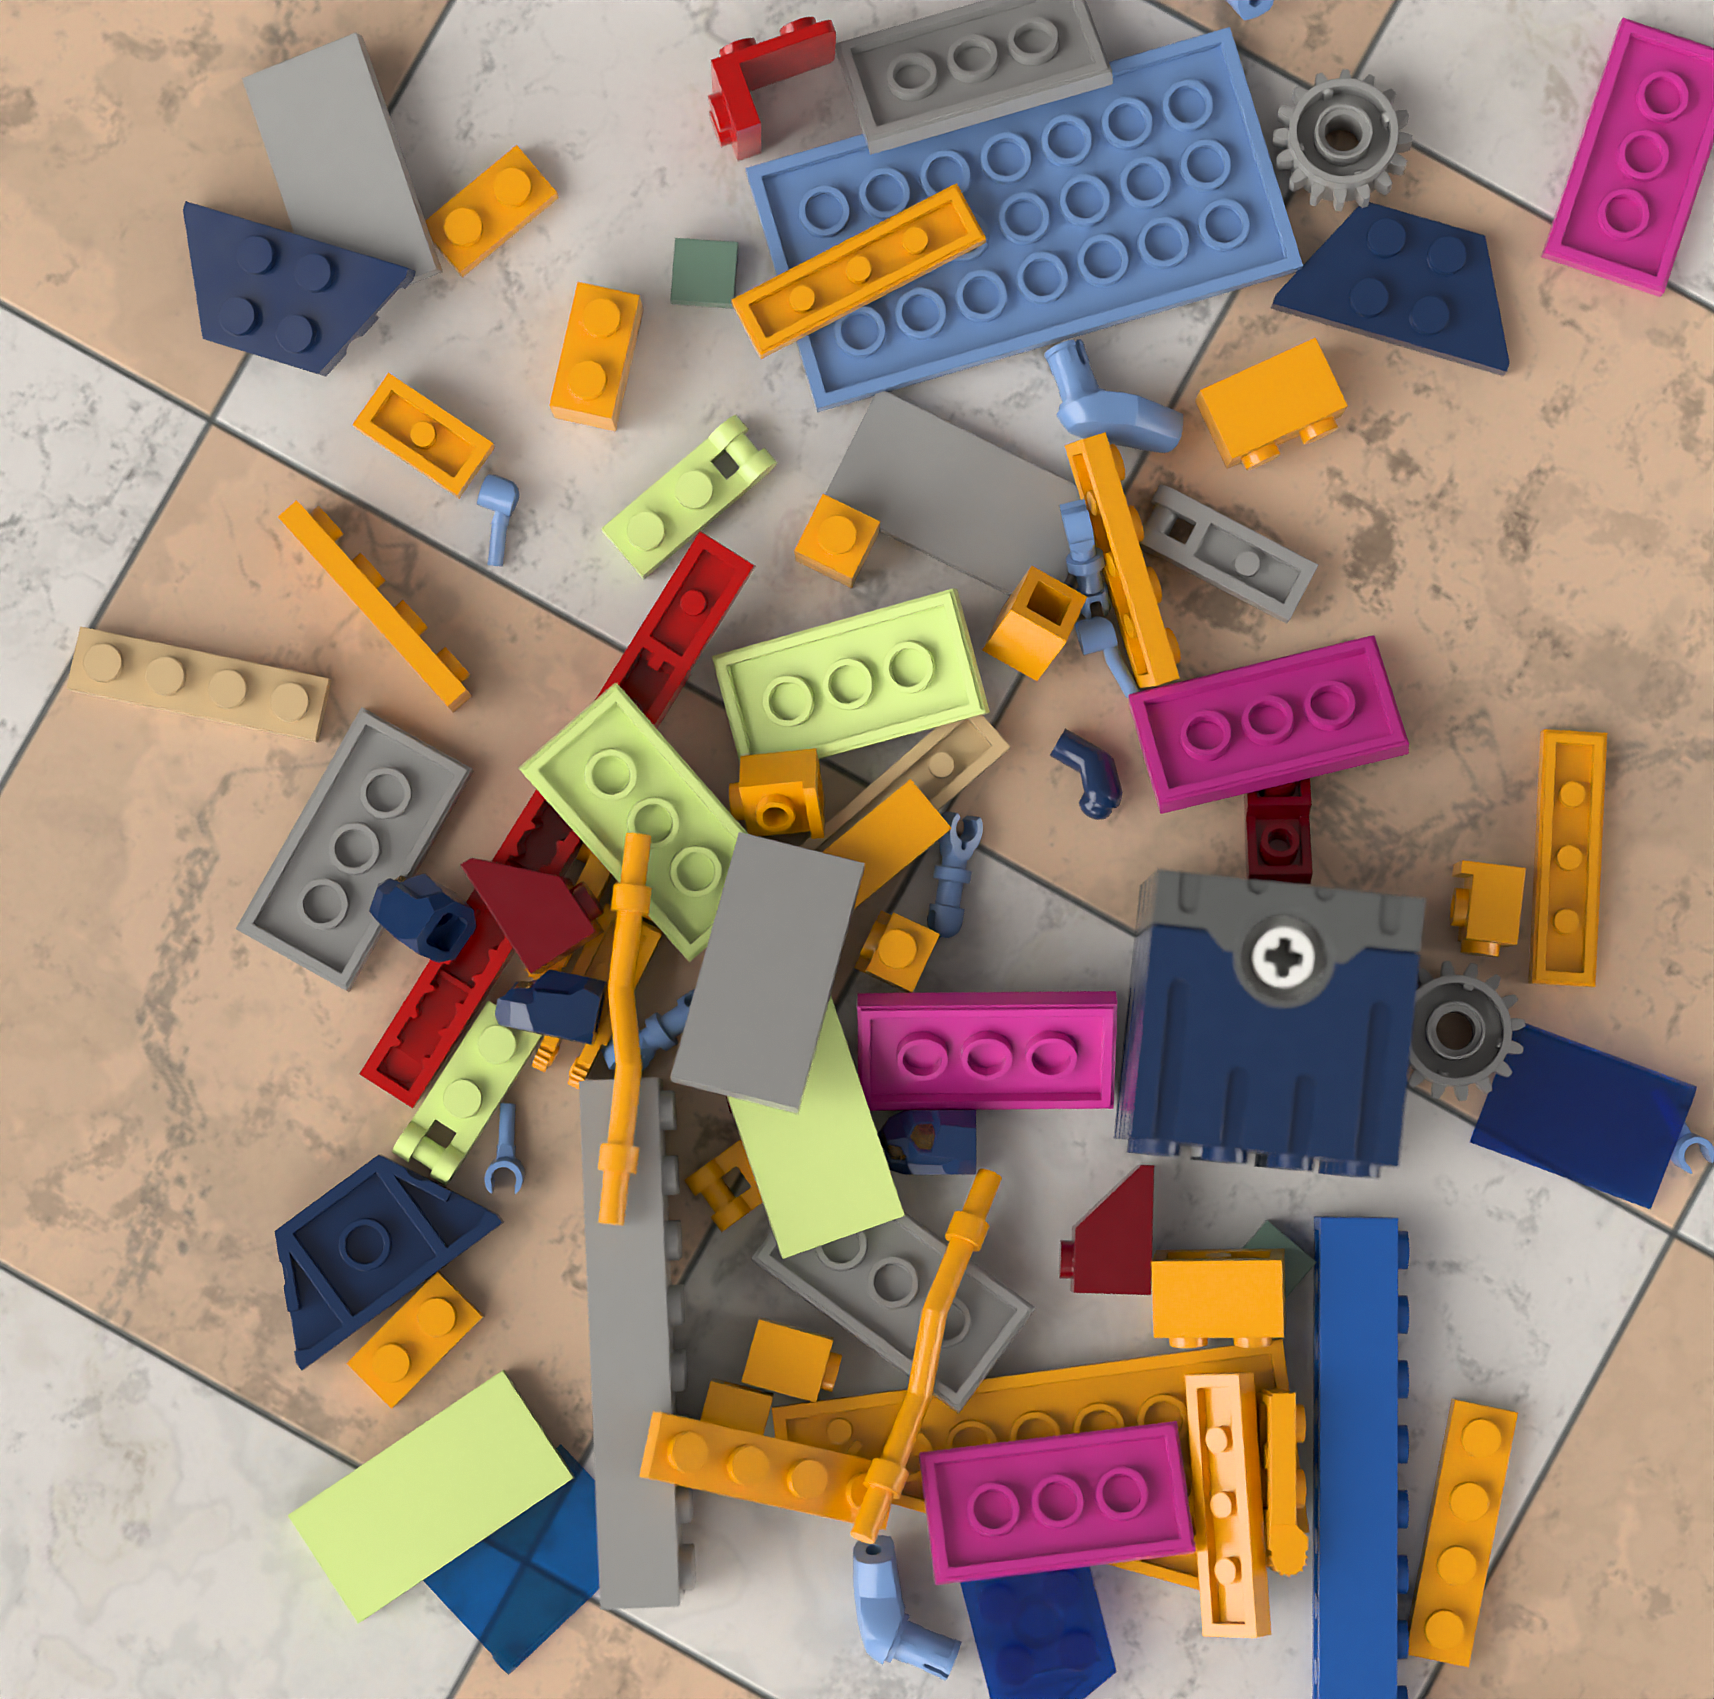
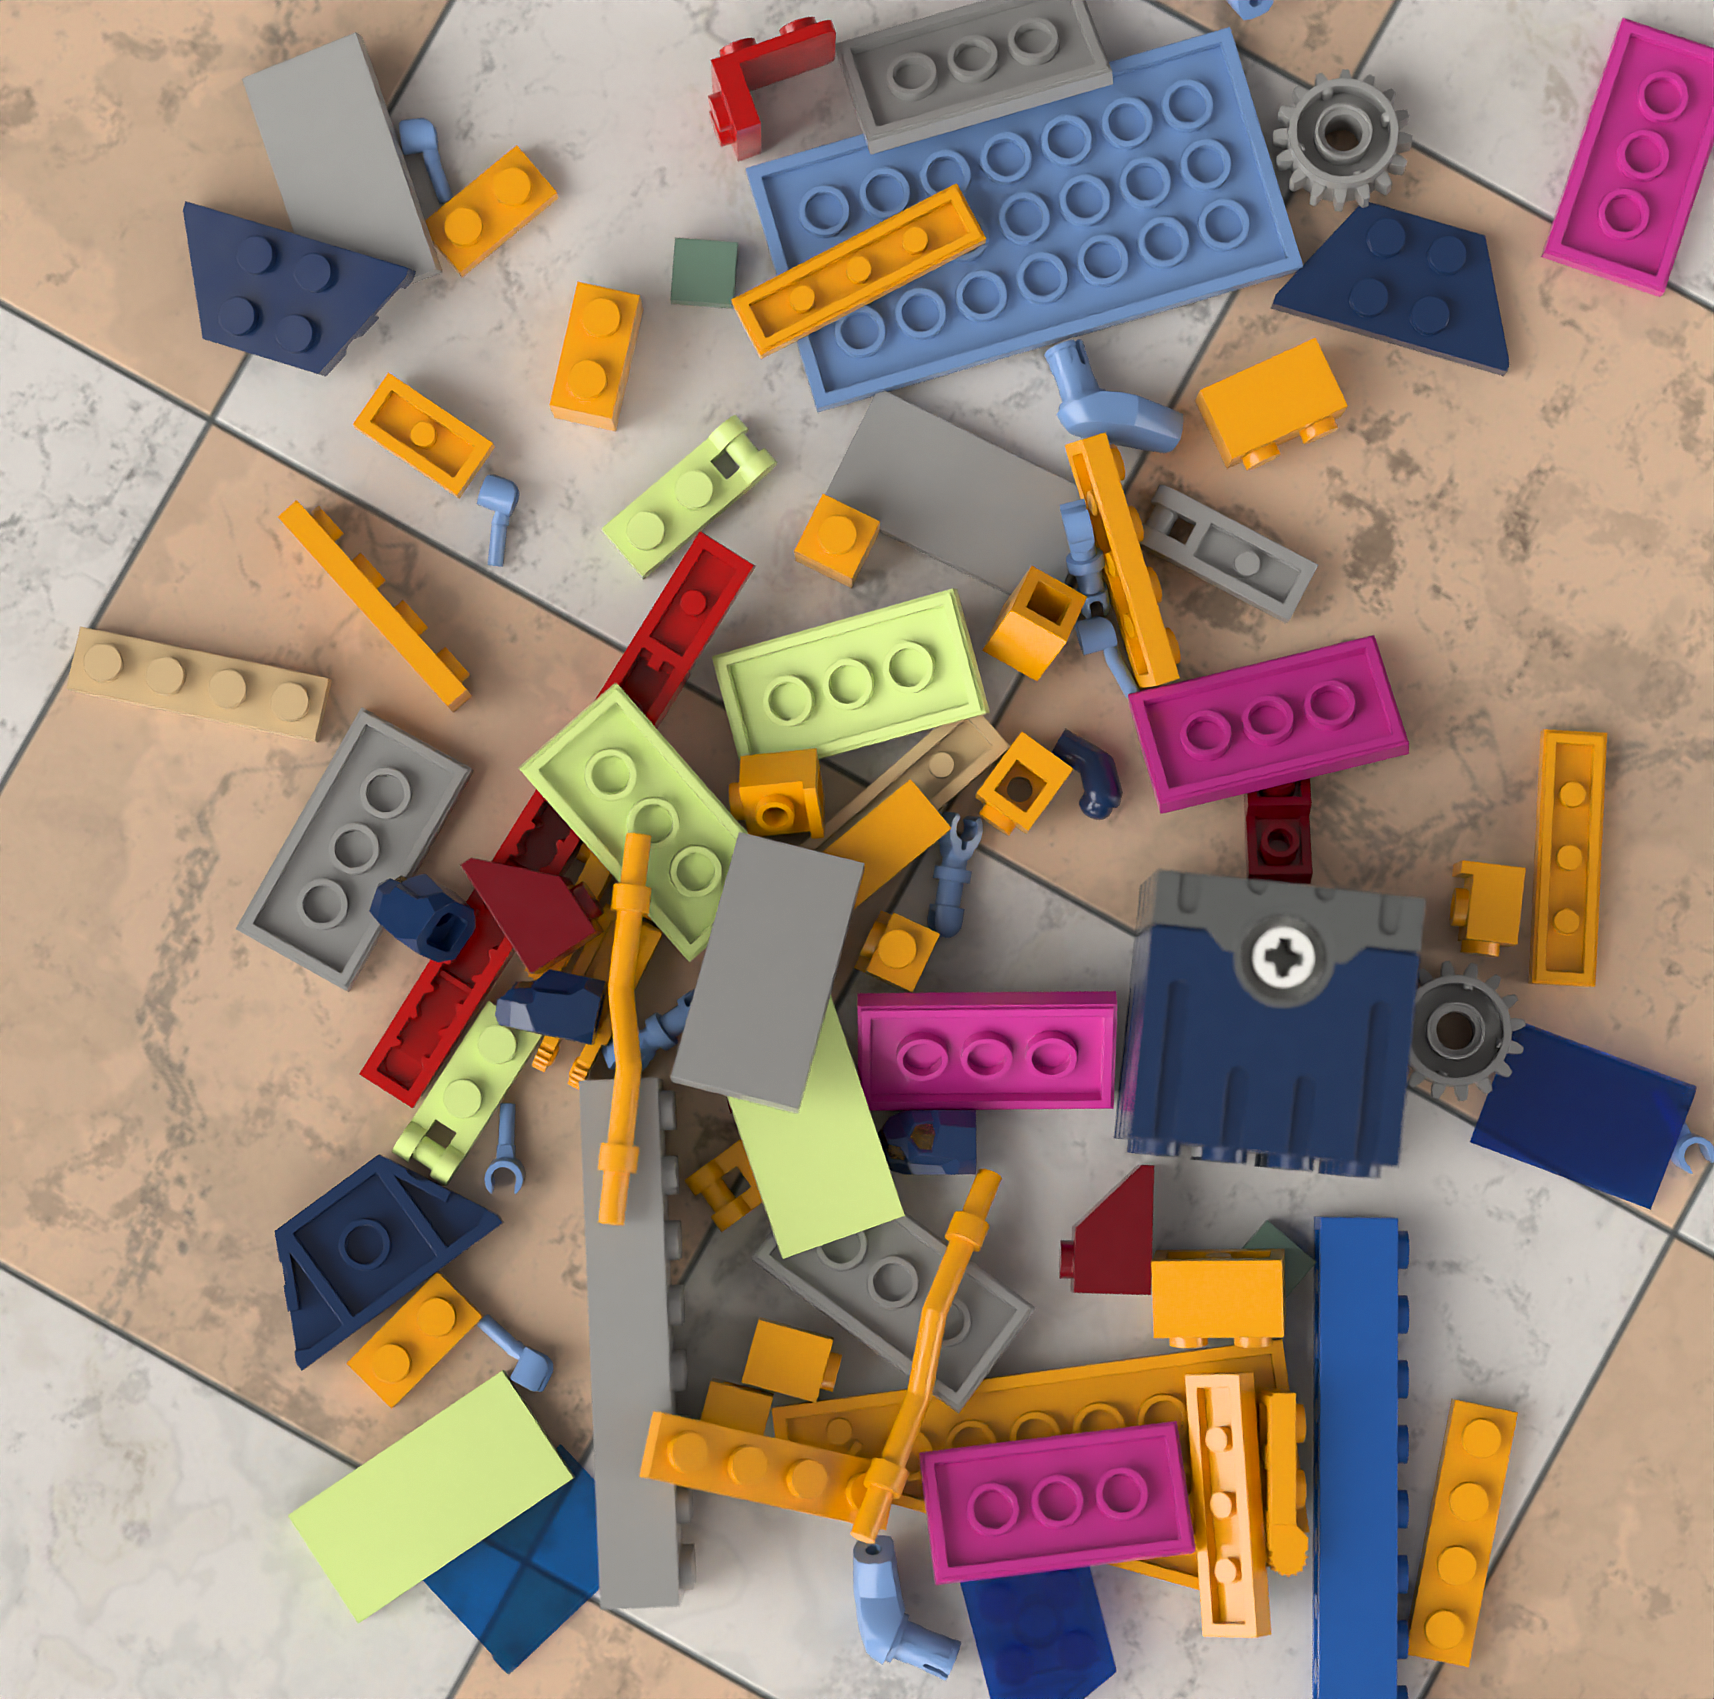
none -> medium blue hand [399,118,453,204]
none -> medium blue hand [477,1314,554,1392]
none -> light orange brick [975,731,1073,836]

